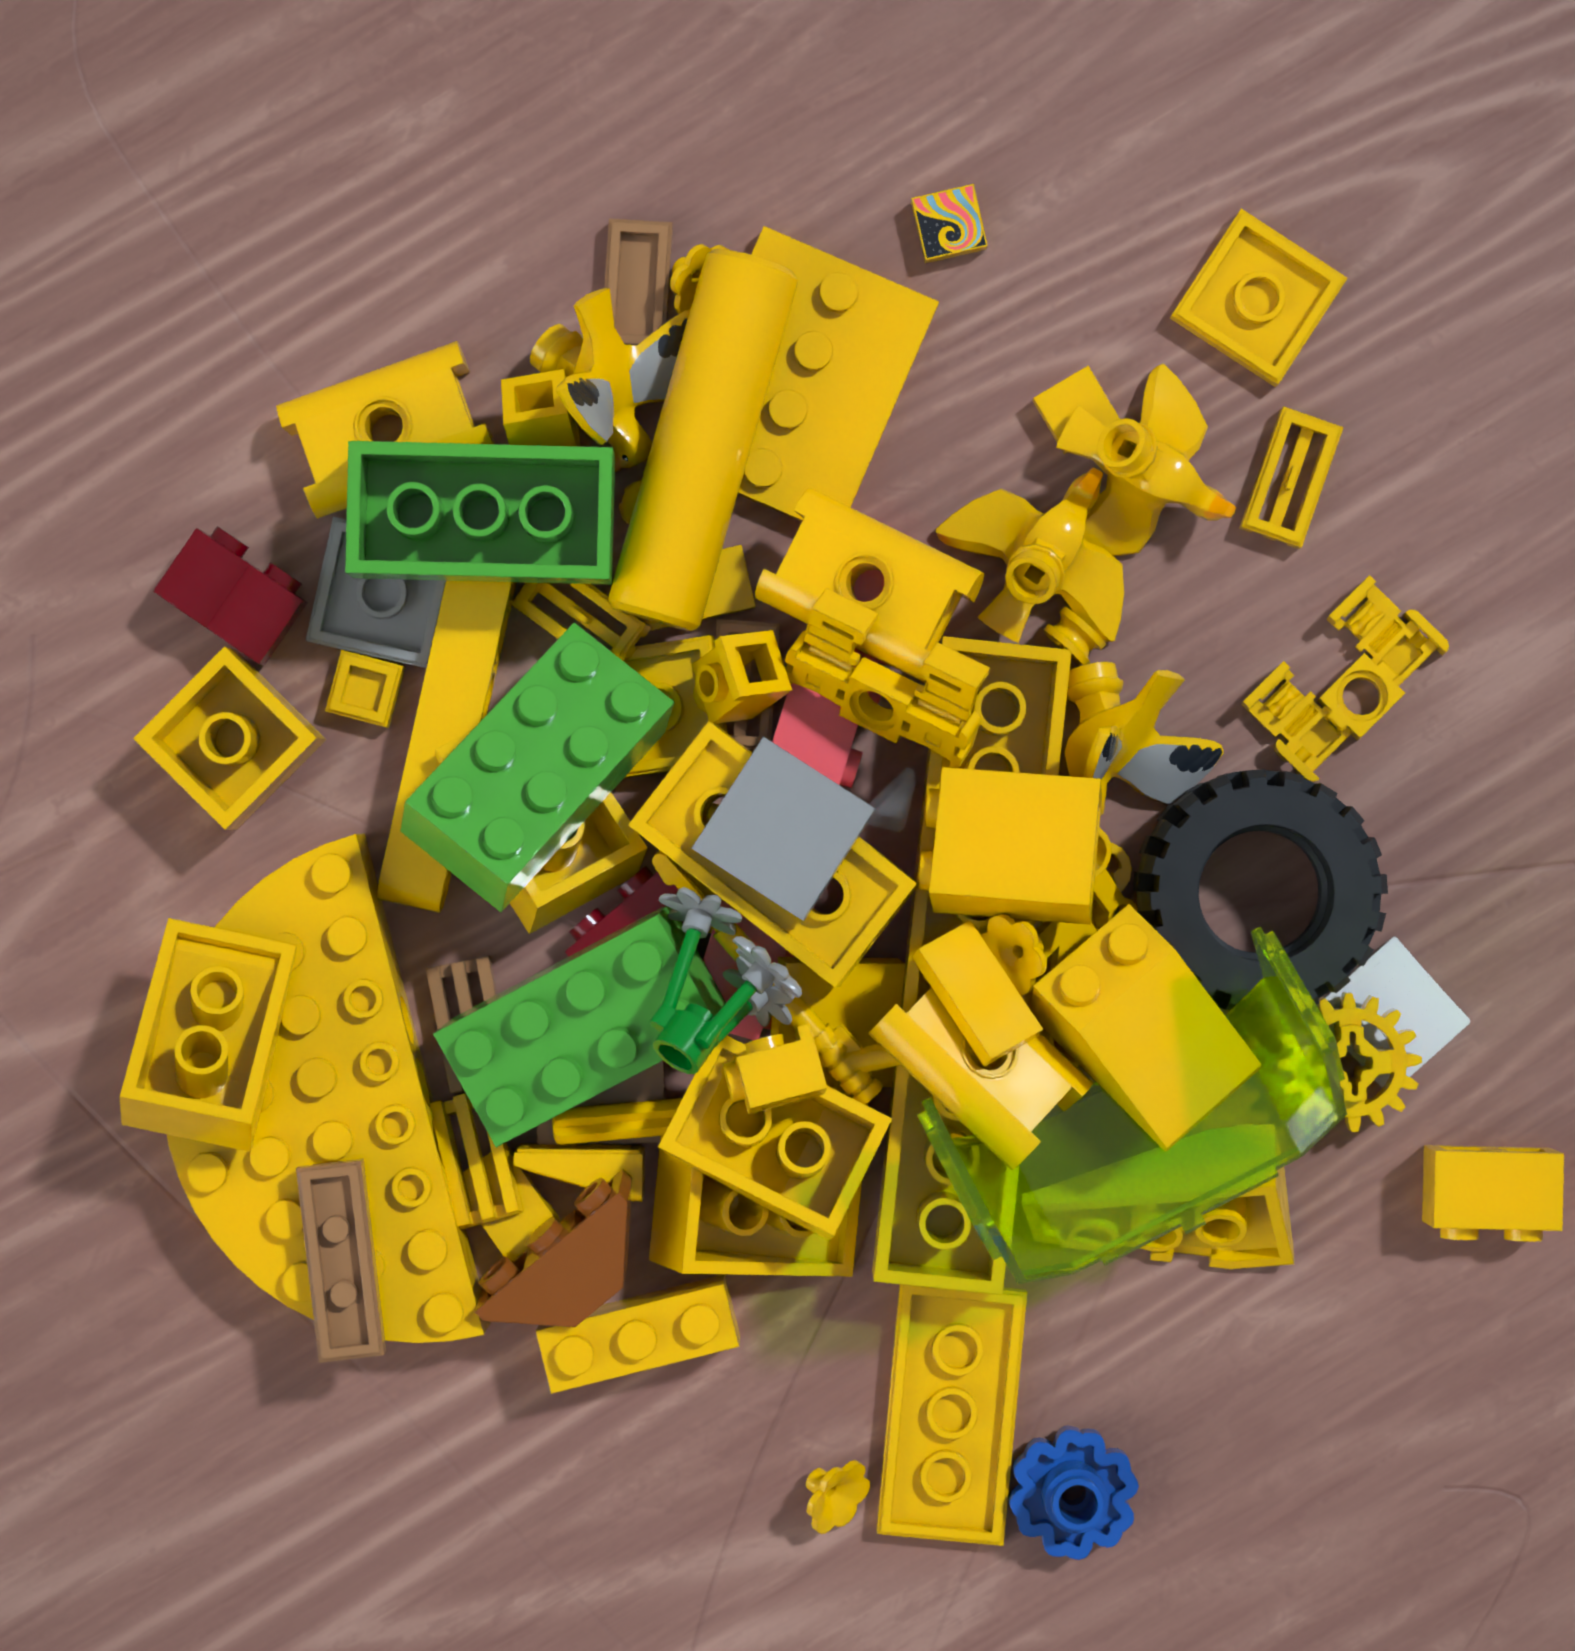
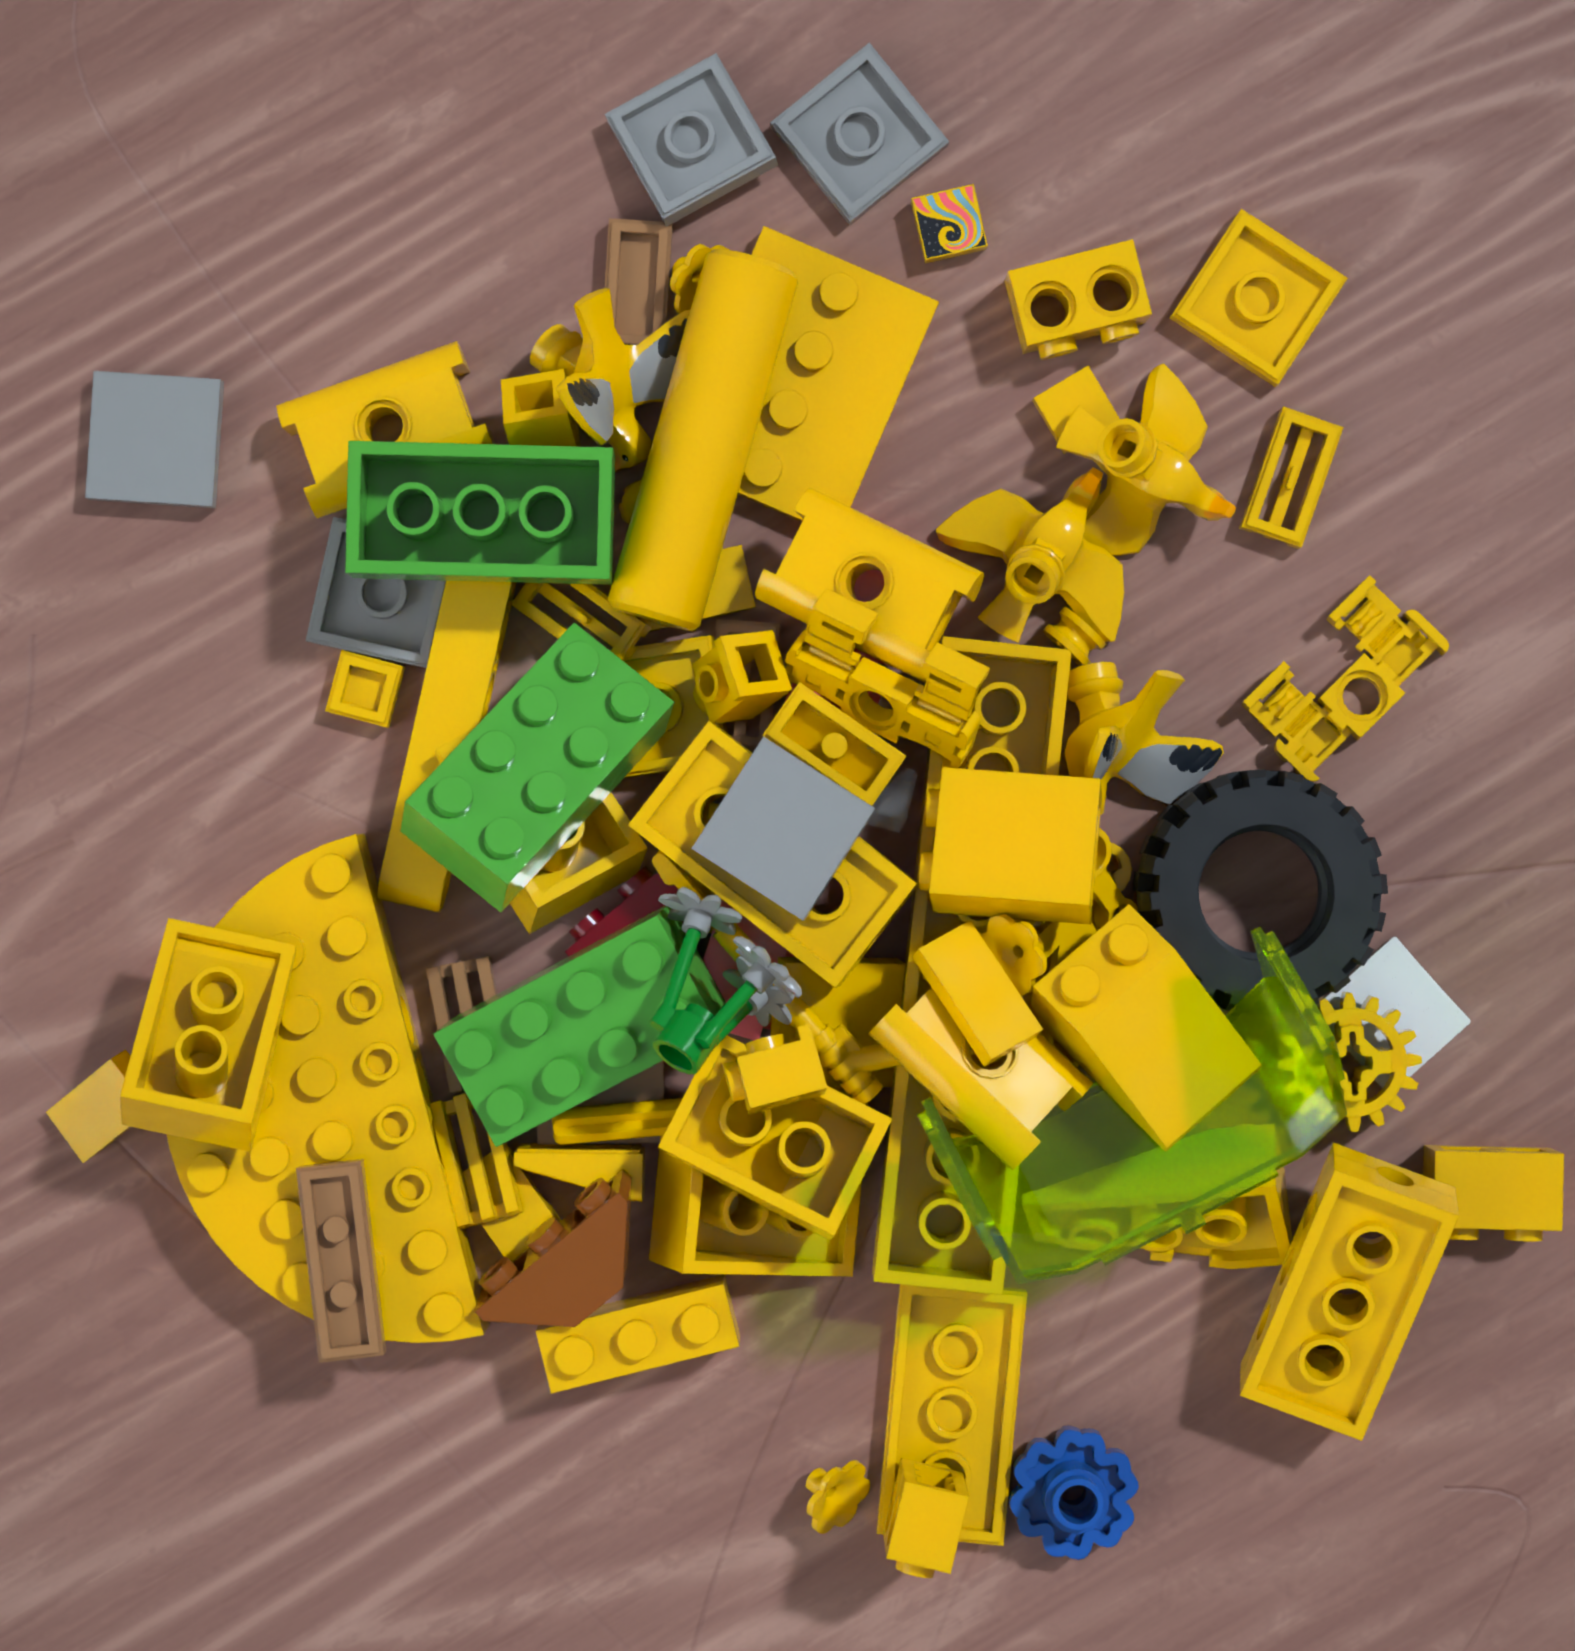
yellow brick [133,646,327,830] -> none
dark red brick [153,526,308,665] -> none
none -> yellow tile [46,1049,131,1163]
none -> light grey tile [85,371,224,508]
none -> light grey tile [605,53,778,227]
none -> yellow slope [762,682,906,806]
none -> light grey tile [770,43,949,225]
none -> yellow brick [883,1458,969,1578]
none -> yellow brick [1004,239,1152,360]
none -> yellow brick [1240,1142,1459,1441]

